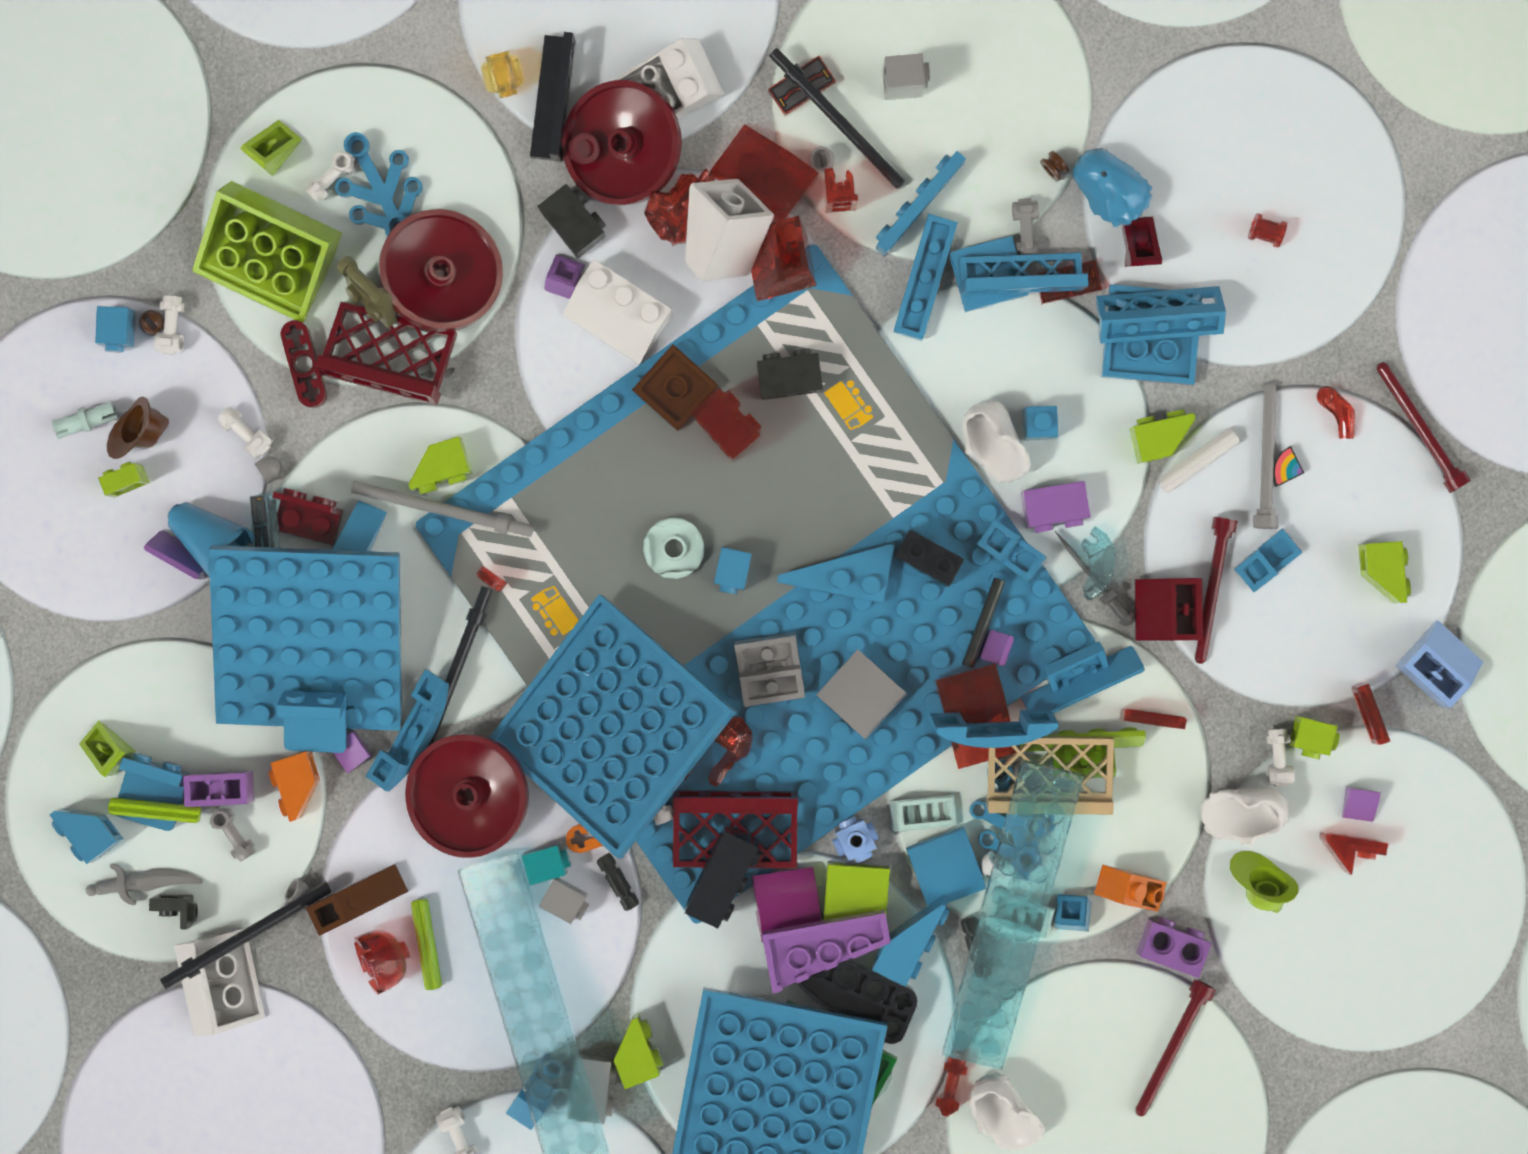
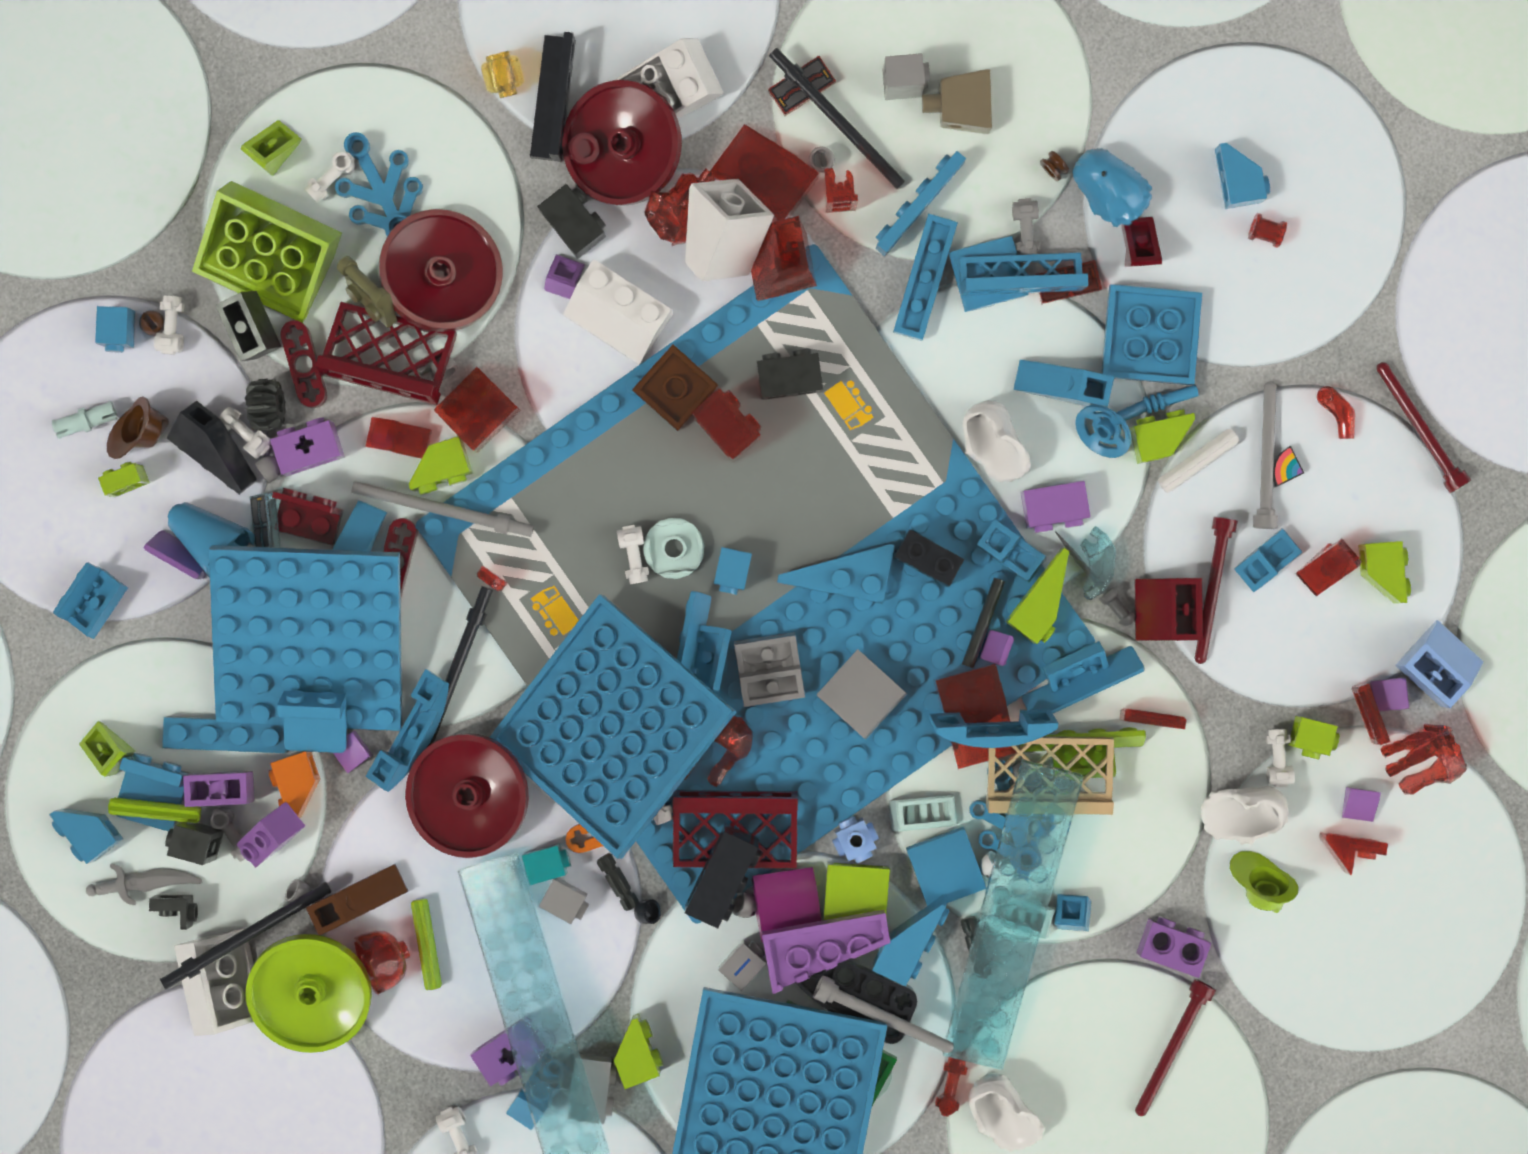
dark azure brick [1022,406,1058,441] -> none
orange slope [1094,864,1167,912] -> none
dark azure fence [1096,286,1226,344] -> none
none -> dark azure bracket [53,562,128,639]
none -> dark azure plate [162,717,288,753]
none -> pearl dark grey brick [165,822,224,865]
none -> black slope [167,401,257,495]
none -> pearl dark grey brick [215,291,282,362]
none -> medium lavender brick [236,802,306,868]
none -> pearl dark grey gear [245,378,286,431]
none -> lime dish [246,934,372,1053]
none -> medium lavender brick [270,417,345,476]
none -> clear red slope [365,417,432,459]
none -> dark red beam [383,518,418,597]
none -> clear red slope [434,367,521,453]
none -> medium lavender brick [470,1016,545,1087]
none -> white bar [617,525,649,584]
none -> black hinge [634,899,661,924]
none -> dark azure bracket [677,591,731,691]
none -> light grey brick [718,939,766,991]
none -> light grey hinge [733,892,757,918]
none -> light grey piece [813,975,954,1053]
none -> dark tan torso [922,69,992,134]
none -> lime slope [1005,548,1069,644]
none -> dark azure slope [1013,360,1114,407]
none -> dark azure dish [1075,385,1199,458]
none -> dark azure slope [1215,143,1270,209]
none -> clear red slope [1296,538,1362,596]
none -> medium lavender slope [1370,678,1409,712]
none -> clear red piece [1380,724,1467,795]

